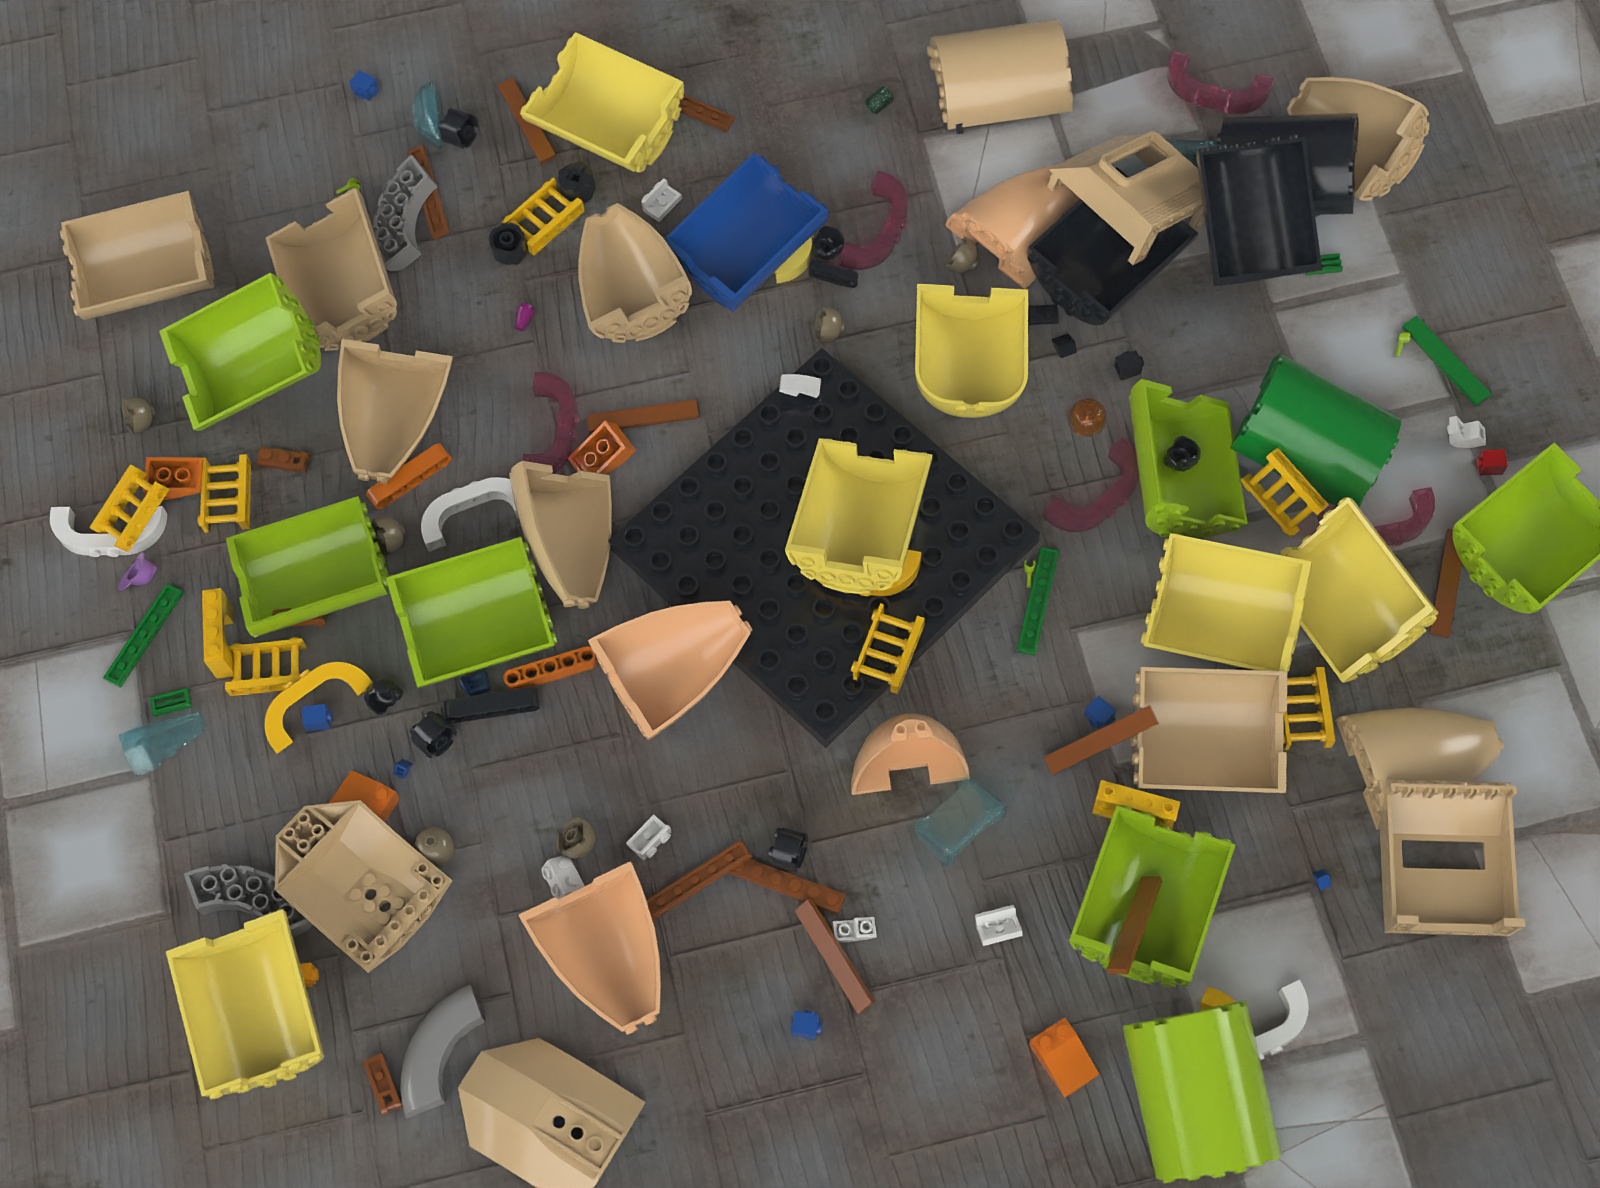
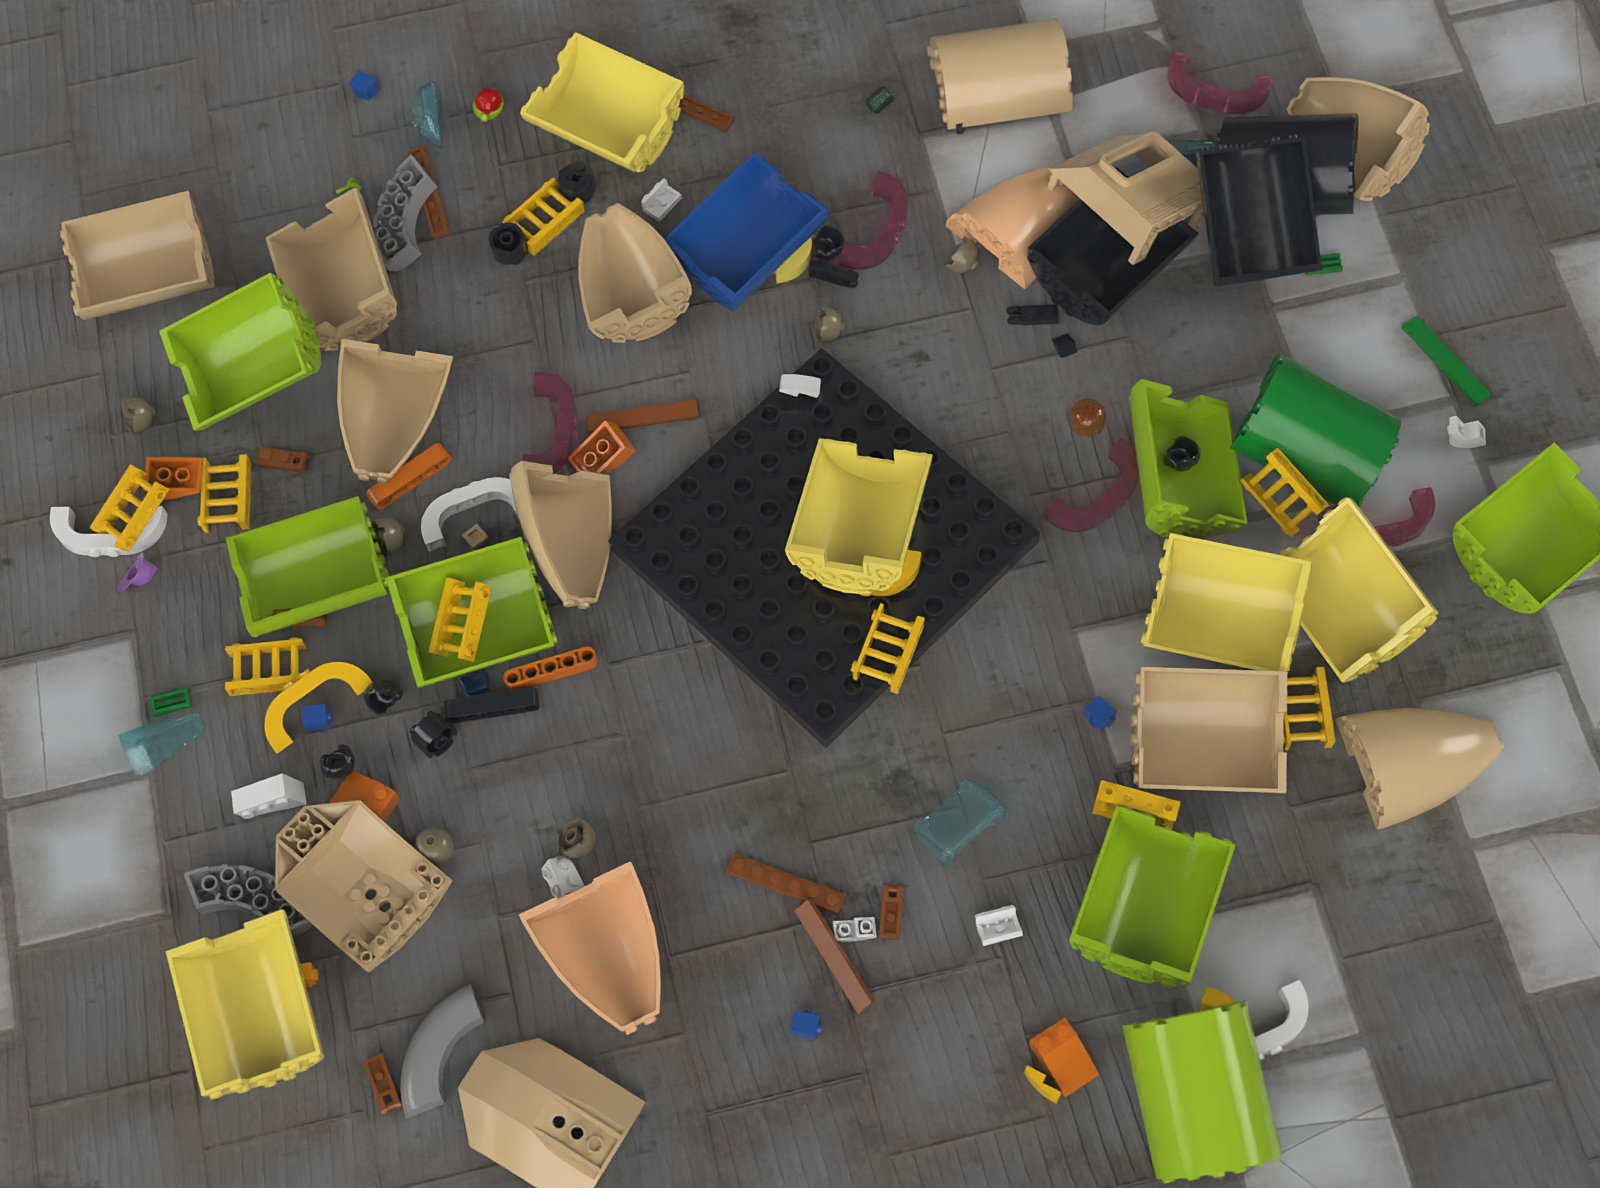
green tile [103,583,184,688] -> none
yellow arch [202,588,234,679] -> none
blue piece [393,759,413,779] -> none
black brick [438,108,478,149] -> none
dark orange tile [497,78,556,165] -> none
magenta cone [514,303,534,331] -> none
light nougat panel [588,601,752,740] -> none
white bracket [626,815,671,861] -> none
dark orange tile [646,839,752,921] -> none
black brick [768,827,808,873] -> none
light nougat panel [851,713,970,795] -> none
light yellow cylinder [915,284,1028,418] -> none
green tile [1016,546,1060,656] -> none
lime hand [1024,560,1036,588] -> none
dark orange tile [1044,705,1159,775] -> none
dark orange tile [1107,876,1162,974] -> none
black brick [1114,350,1144,381] -> none
blue piece [1312,869,1331,891] -> none
tan panel [1380,780,1526,936] -> none
lime hand [1395,332,1410,357] -> none
dark orange tile [1429,528,1462,638] -> none
red brick [1476,449,1508,475] -> none
none -> white wedge [231,773,307,819]
none -> black hair [320,744,355,779]
none -> yellow fence [428,577,492,662]
none -> tan plate [462,524,489,551]
none -> red piece [473,87,503,122]
none -> dark orange plate [879,882,904,940]
none -> yellow slope [1024,1065,1062,1104]

